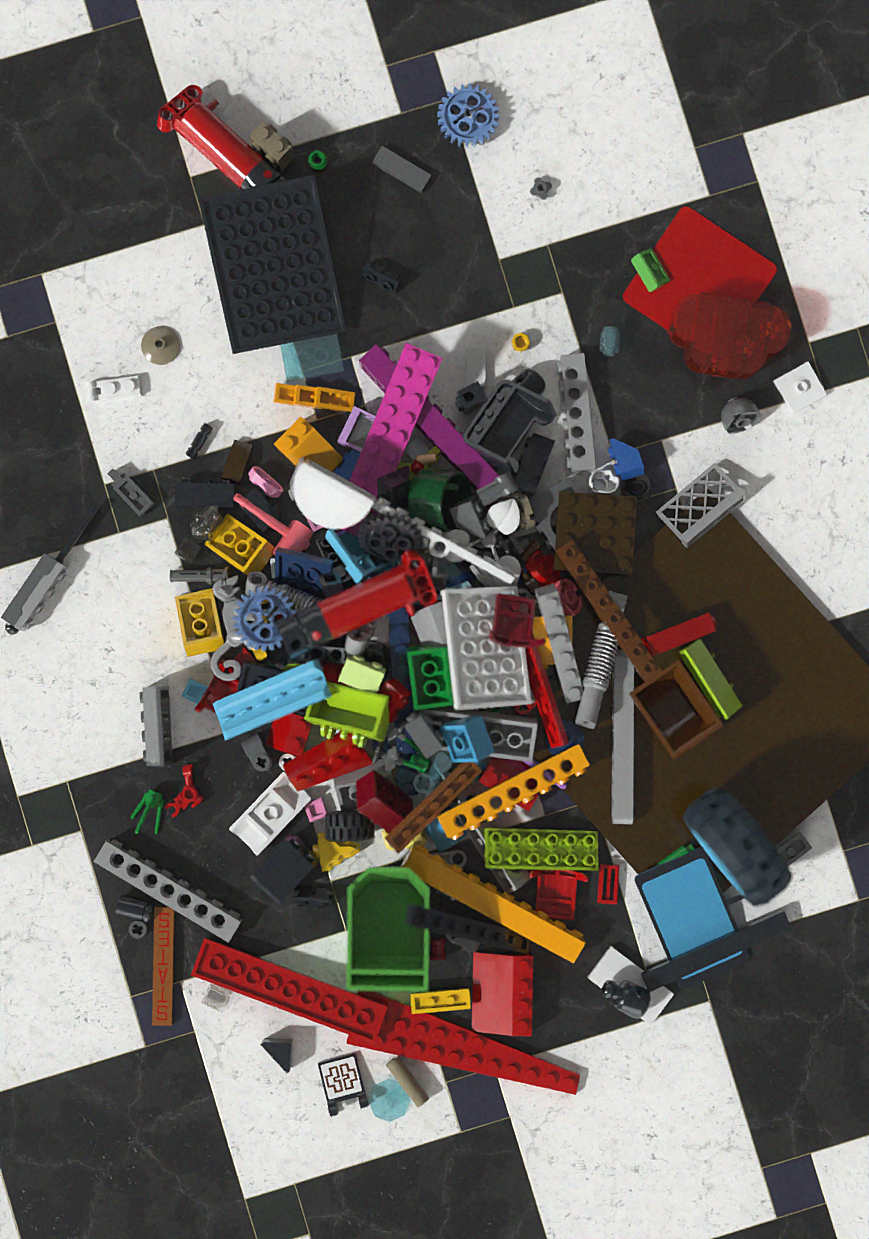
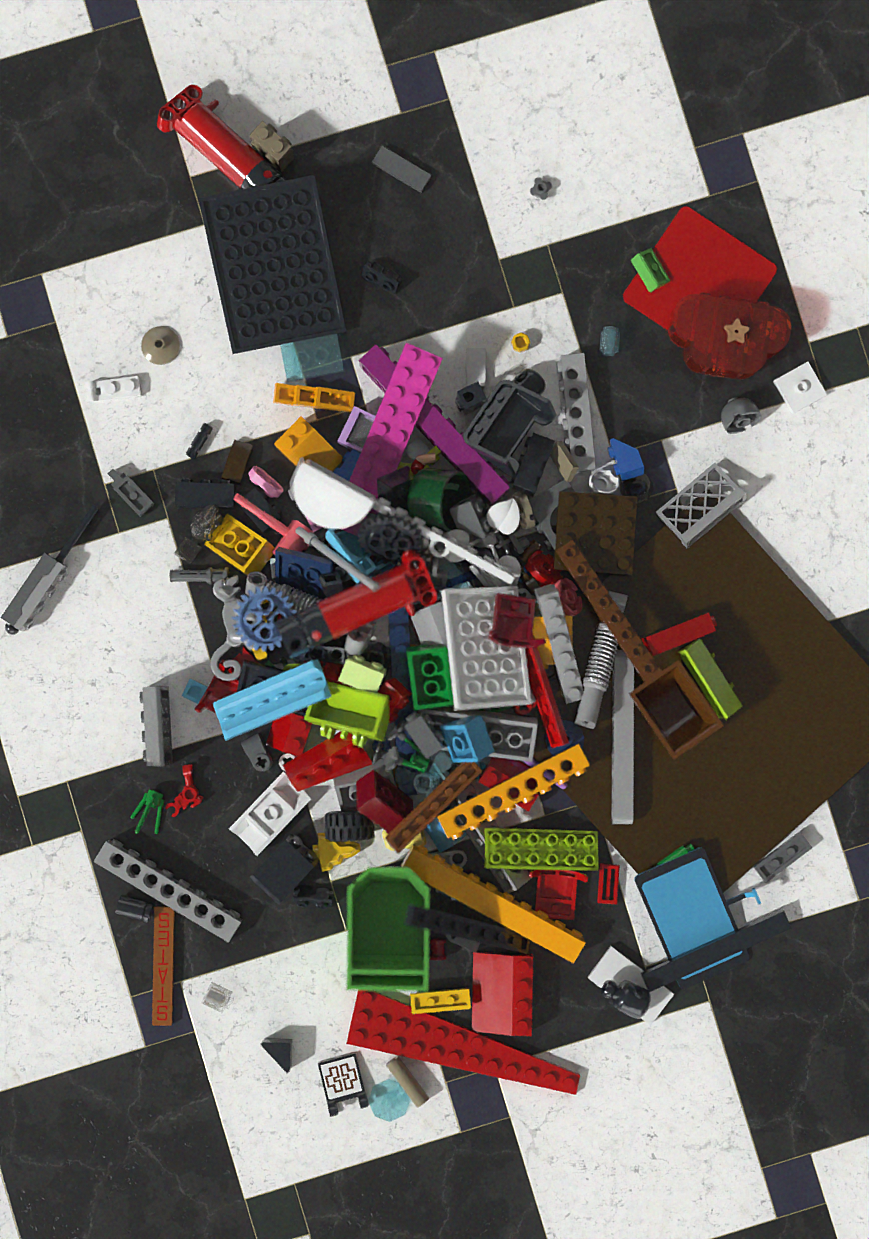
dark grey bush [129,920,148,939] -> none
yellow slope [175,588,225,657] -> none
red plate [191,937,388,1045] -> none
bright pink tile [304,797,328,822] -> none
green plate [308,150,327,170] -> none
medium blue gear [437,84,500,148] -> none
dark grey piece [476,472,519,506] -> none
black wheel [683,787,793,907] -> none
none -> light grey bar [296,527,379,591]
none -> dark tan tile [550,441,579,482]
none -> medium nougat plate [724,318,749,343]

